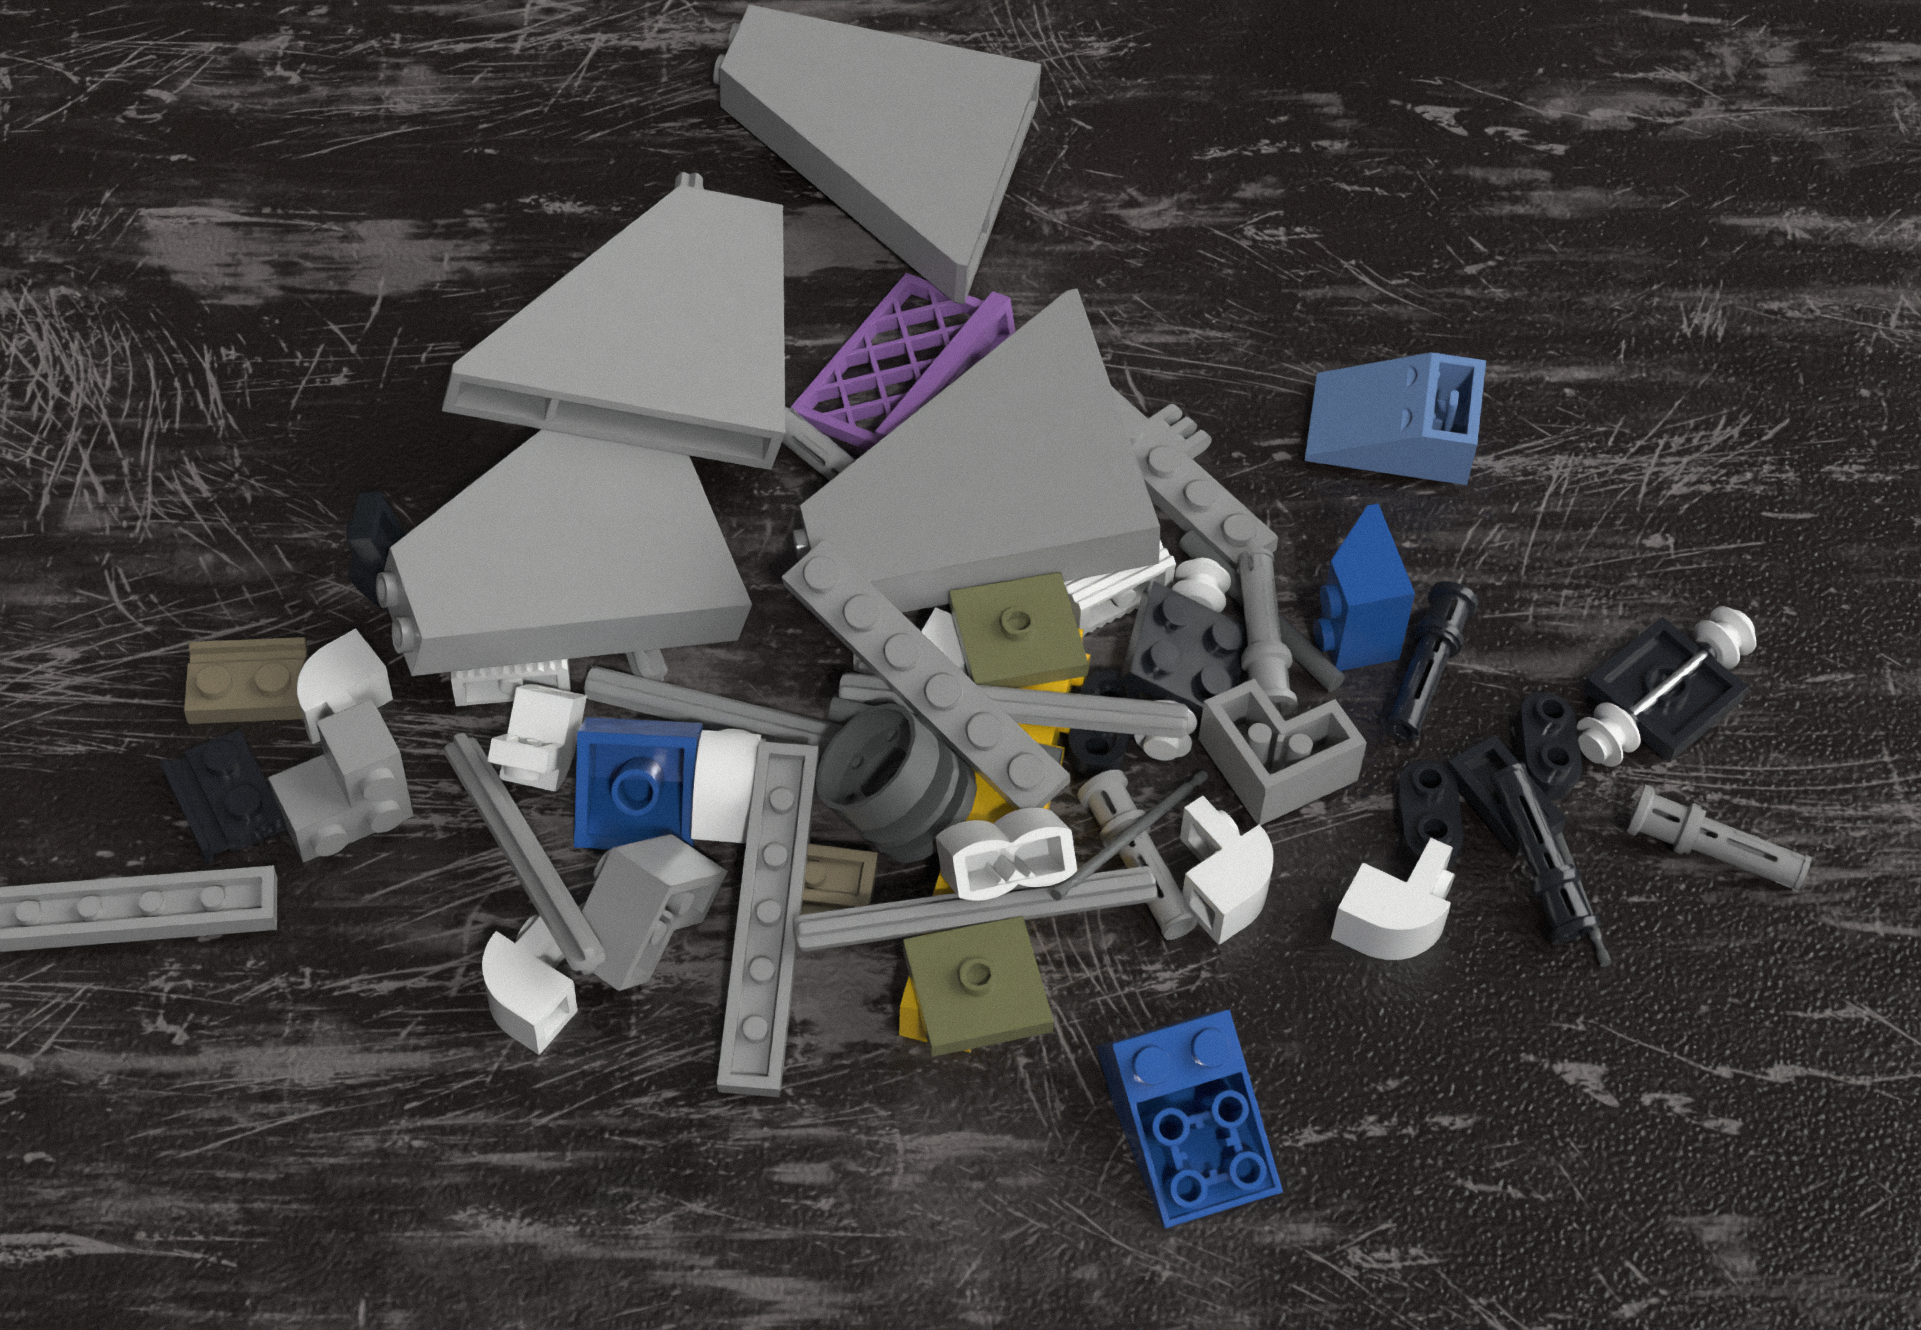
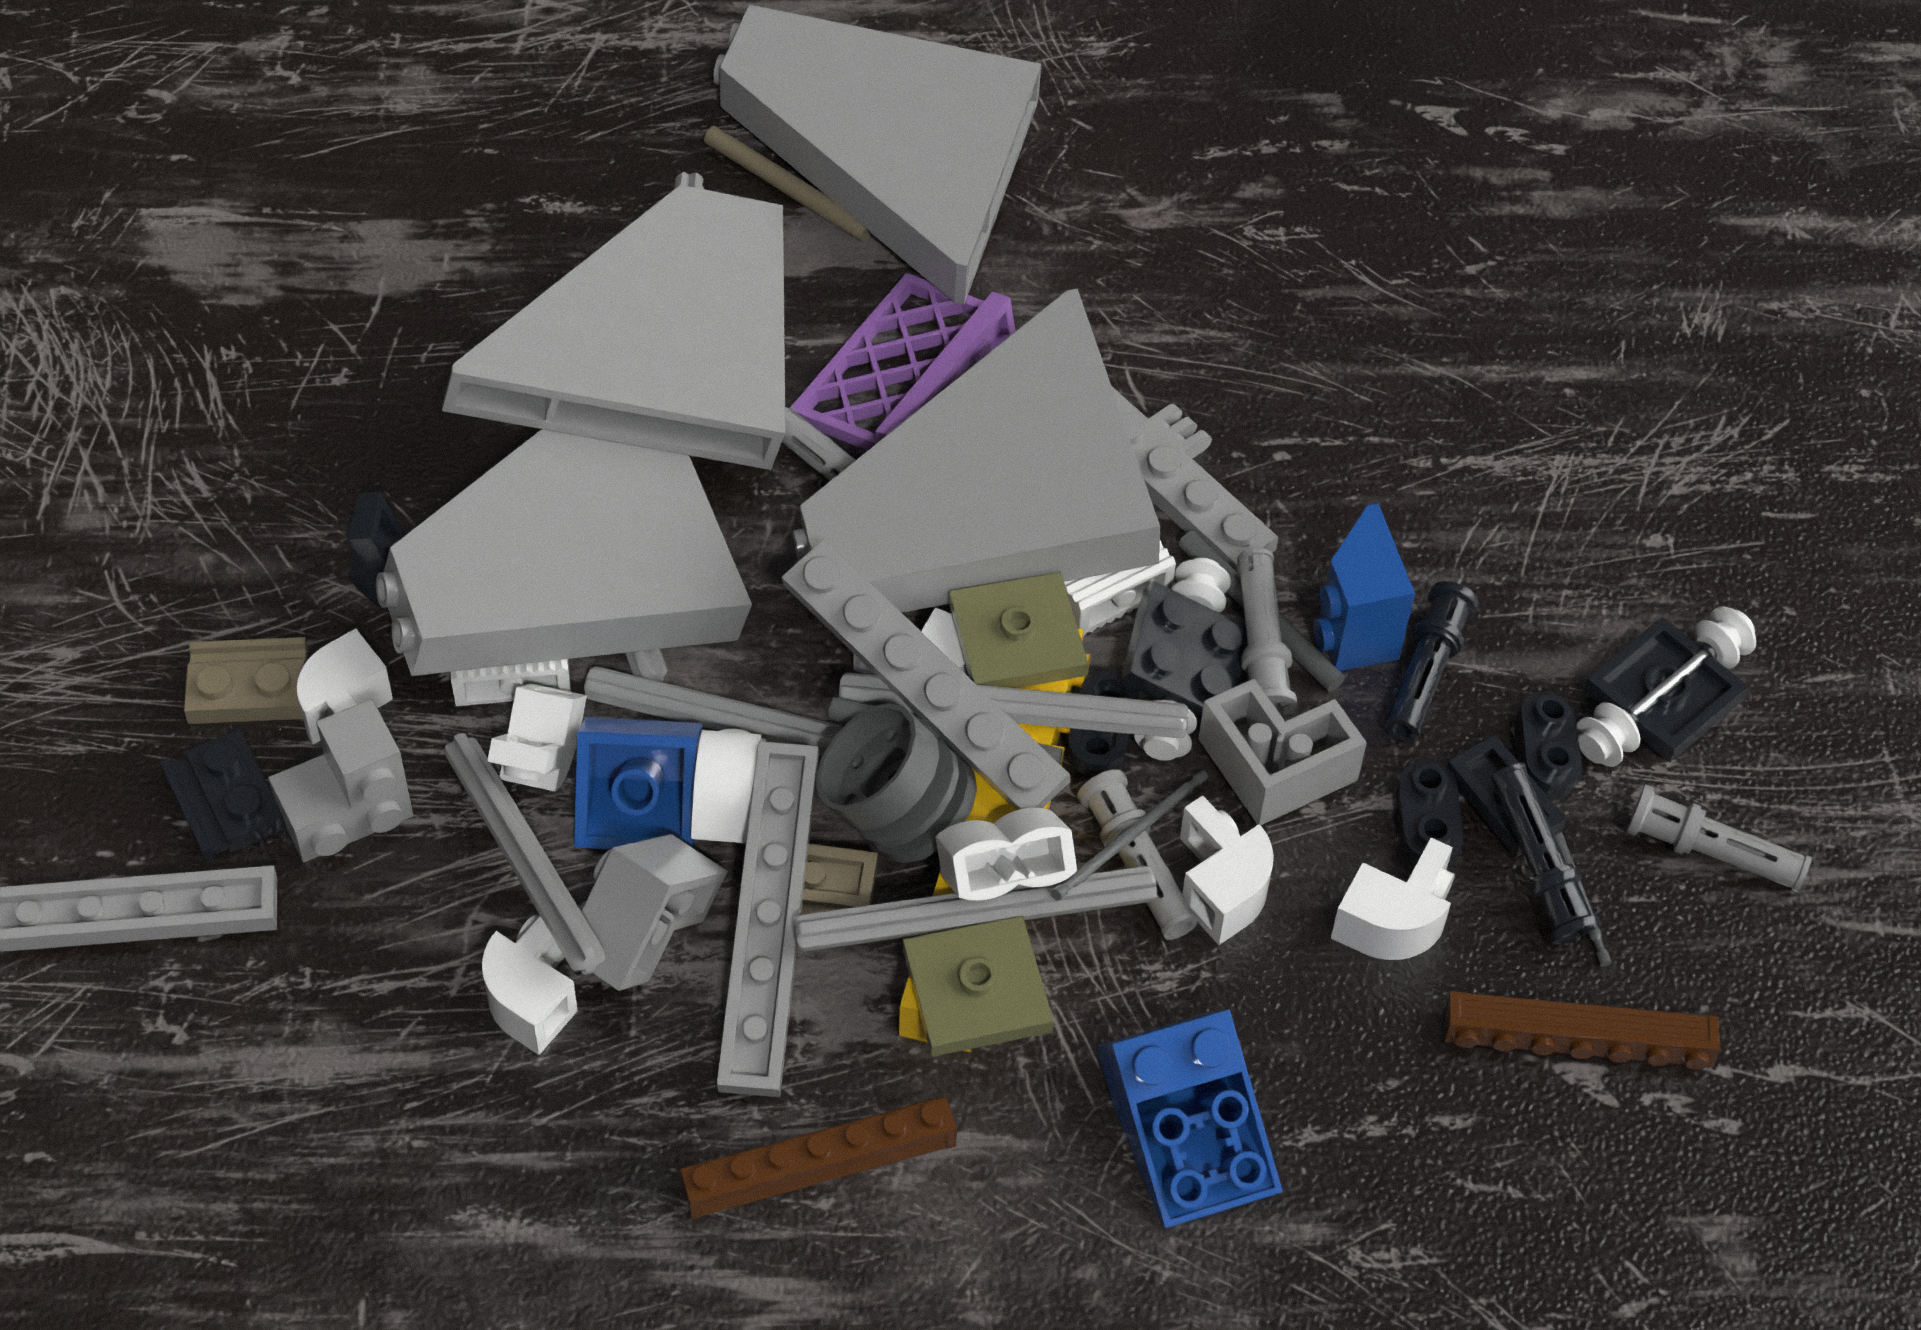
medium blue slope [1304,352,1486,485] -> none
none -> reddish brown piece [680,1096,957,1220]
none -> dark tan bar [704,126,872,242]
none -> reddish brown piece [1444,991,1720,1070]

